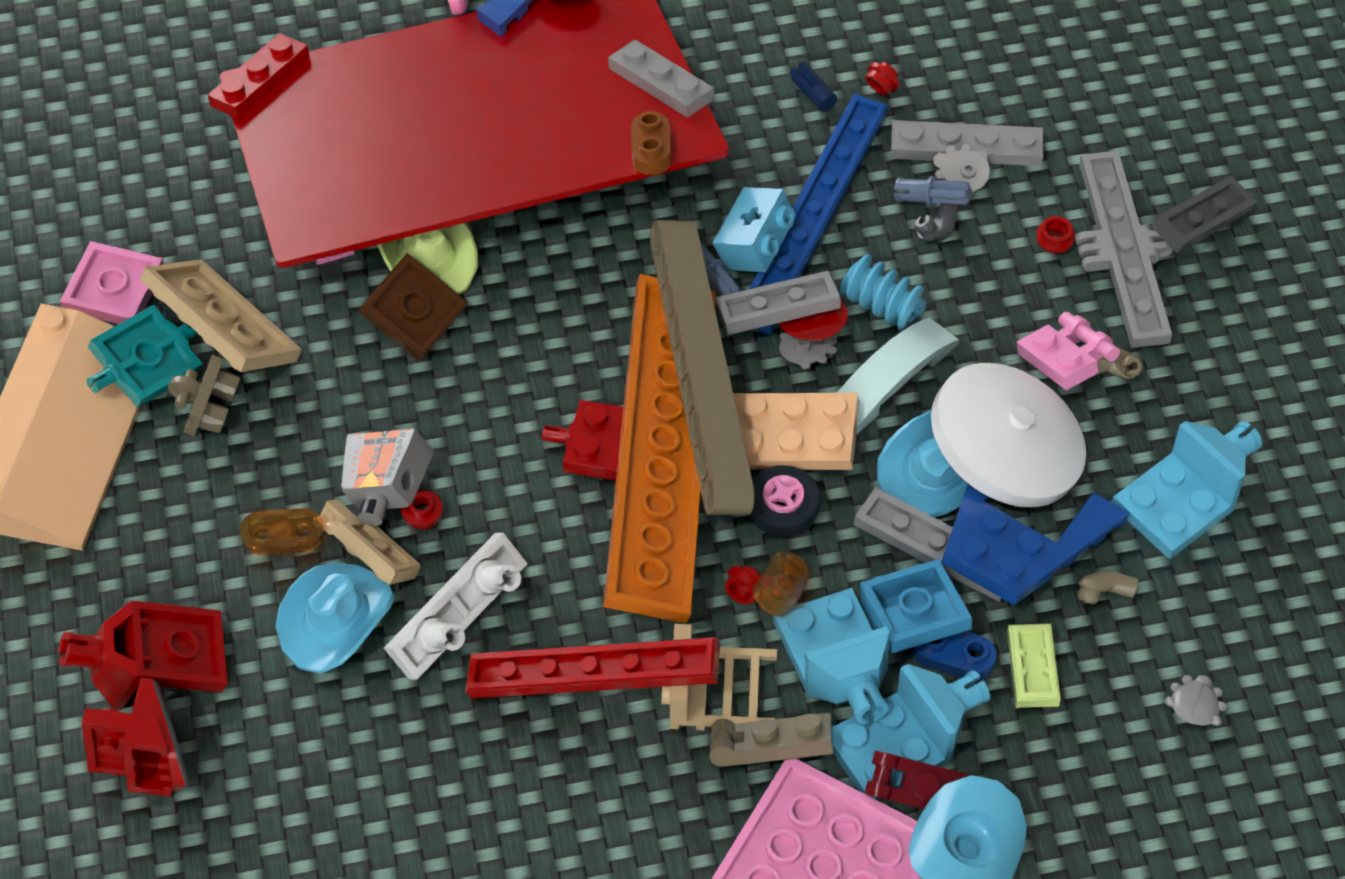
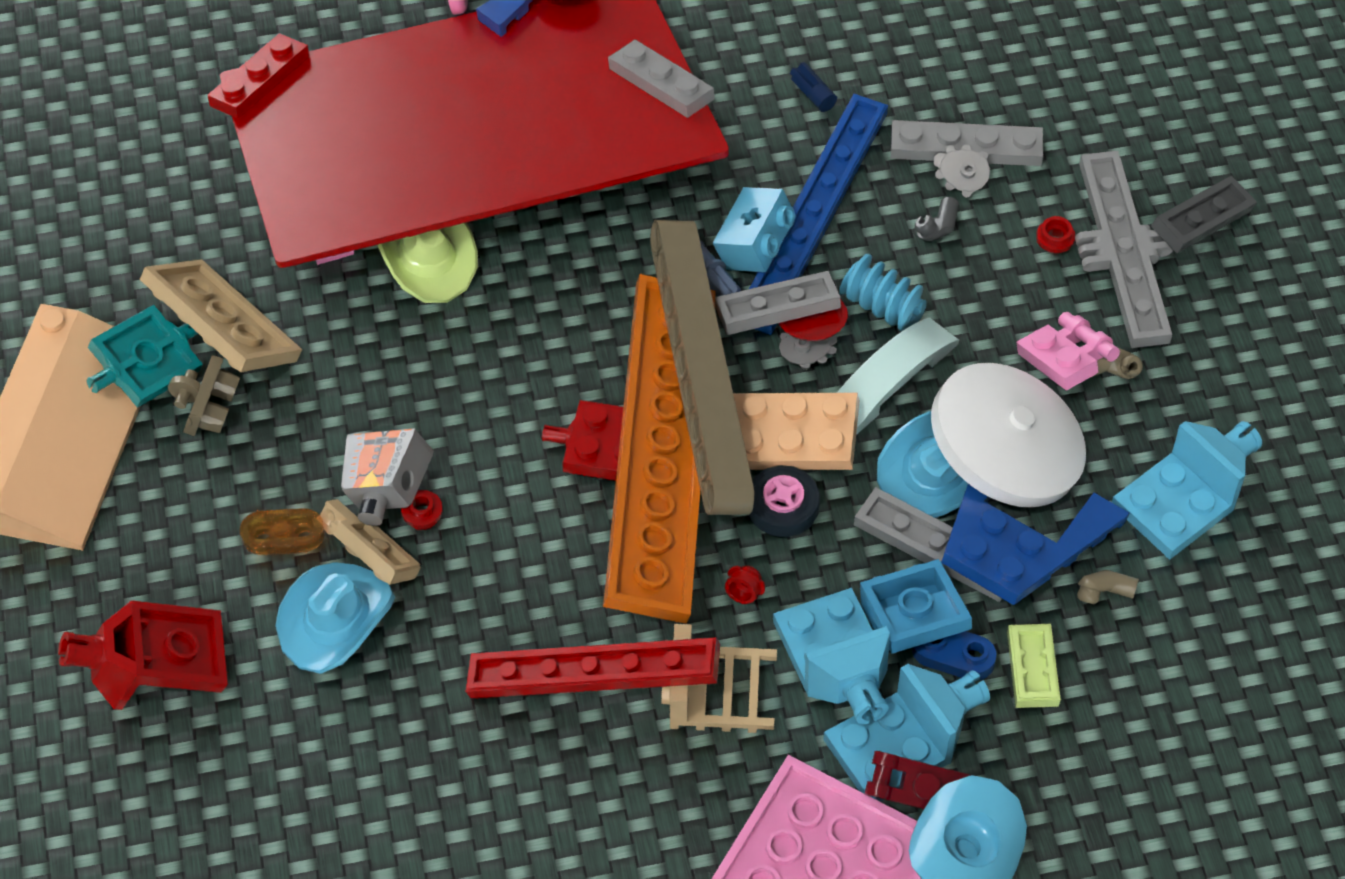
bright pink plate [60,241,164,324] -> none
red piece [82,677,190,797] -> none
reddish brown plate [358,253,468,361] -> none
white plate [384,533,527,680] -> none
dark orange plate [631,111,671,175] -> none
dark tan plate [709,713,833,767] -> none
clear orange plate [753,552,809,617] -> none
red plate [864,62,900,96] -> none
sand blue axle [894,176,972,207] -> none
light grey piece [1165,675,1227,726] -> none

